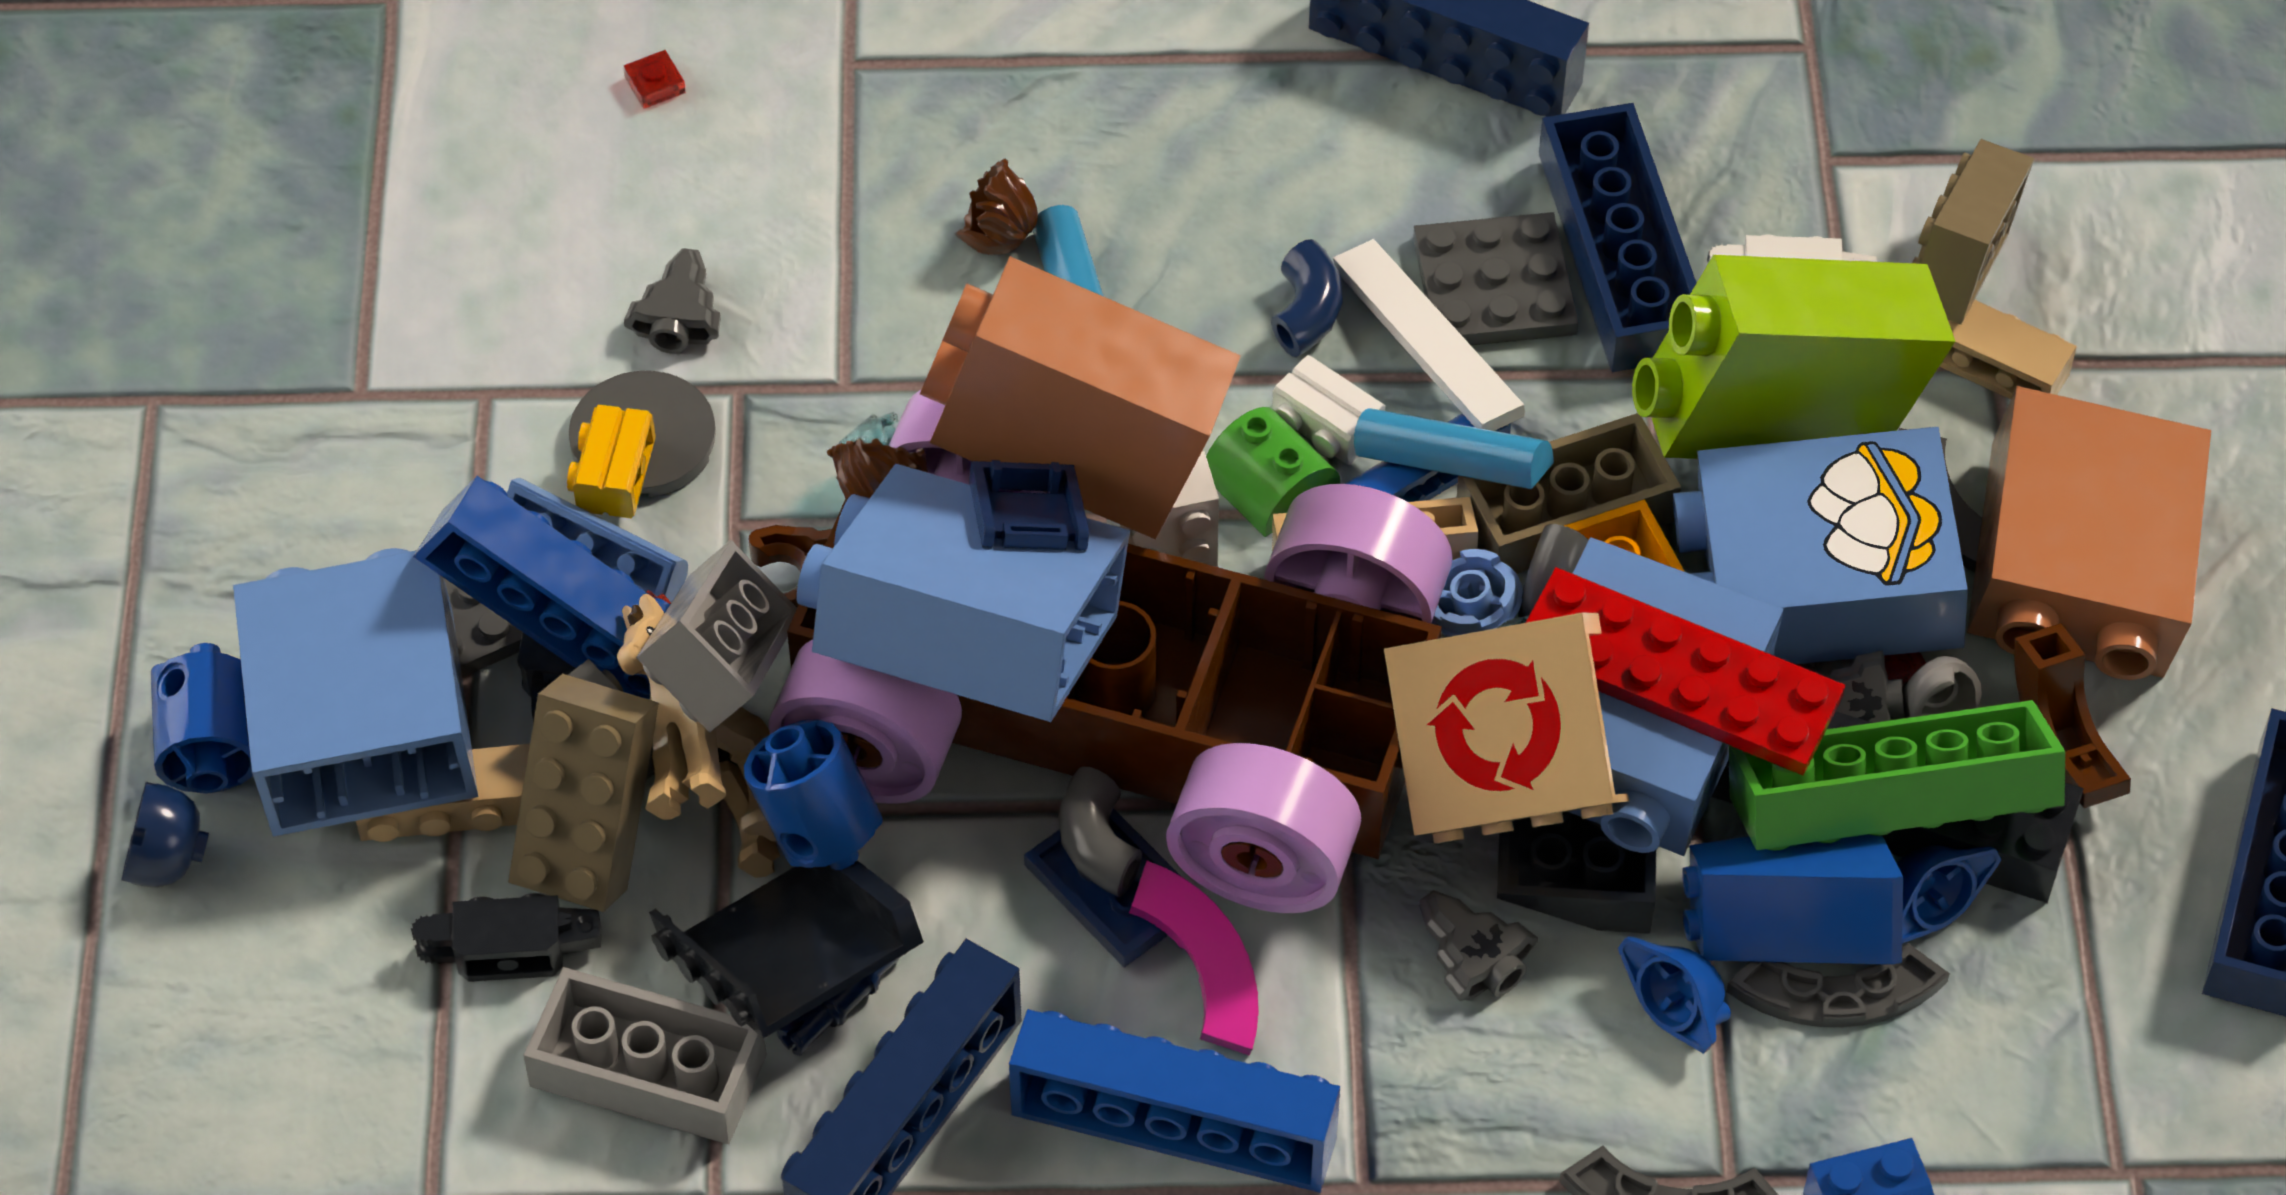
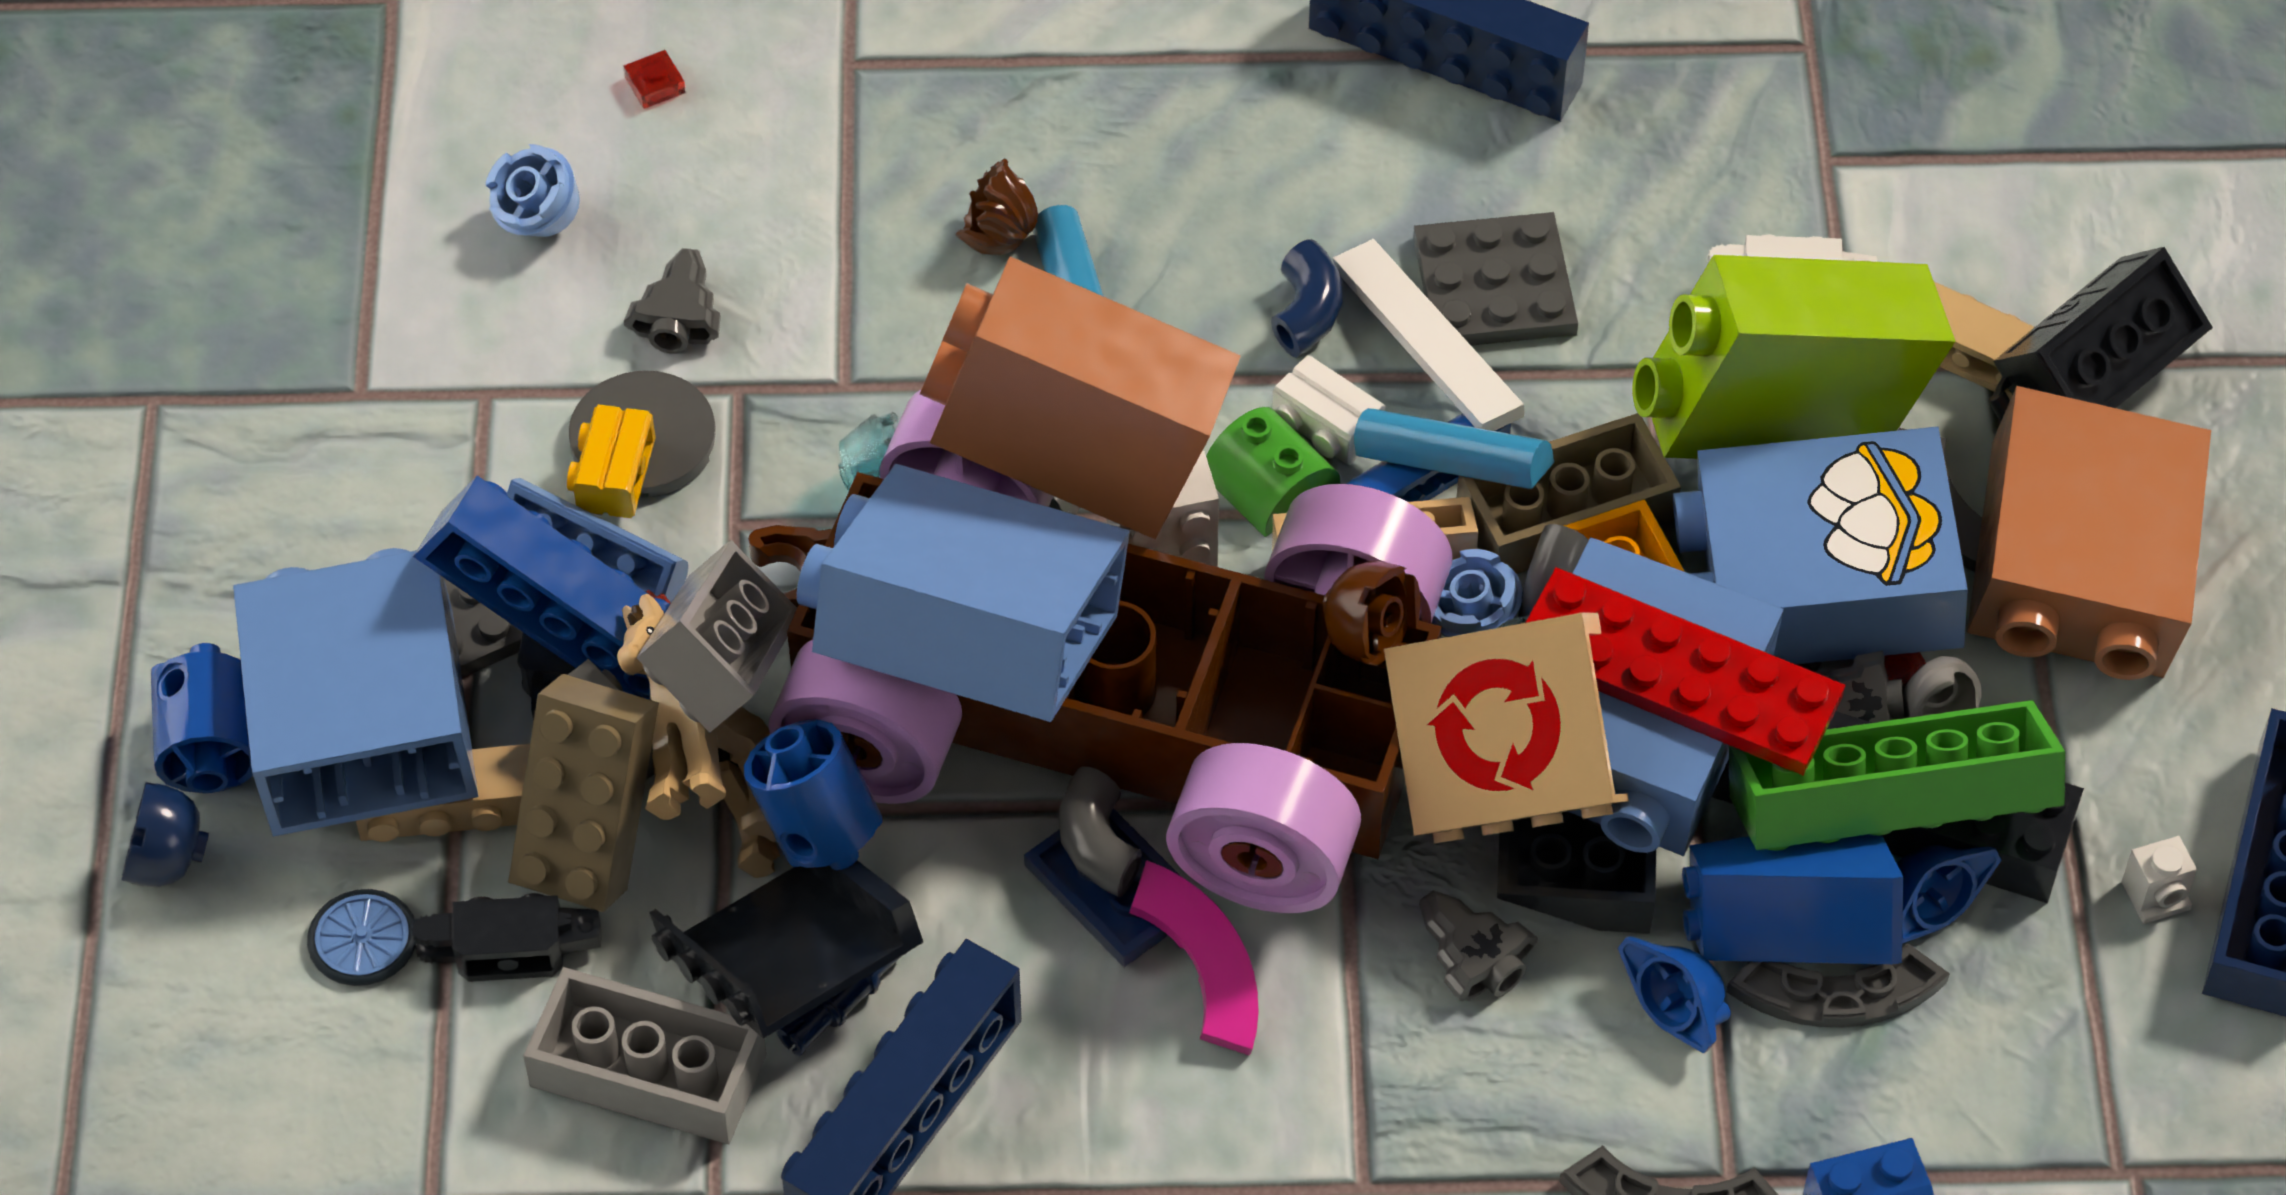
reddish brown hair [827,438,928,500] -> none
dark blue container [969,460,1089,550] -> none
blue brick [1009,1009,1340,1193] -> none
dark blue brick [1539,103,1697,372] -> none
dark tan brick [1912,139,2035,325] -> none
reddish brown arch [2014,623,2131,808] -> none
none -> medium blue wheel [307,889,416,986]
none -> light blue cone [486,144,580,237]
none -> reddish brown cylinder [1323,561,1421,668]
none -> black container [1988,247,2213,421]
none -> white brick [2121,836,2197,924]

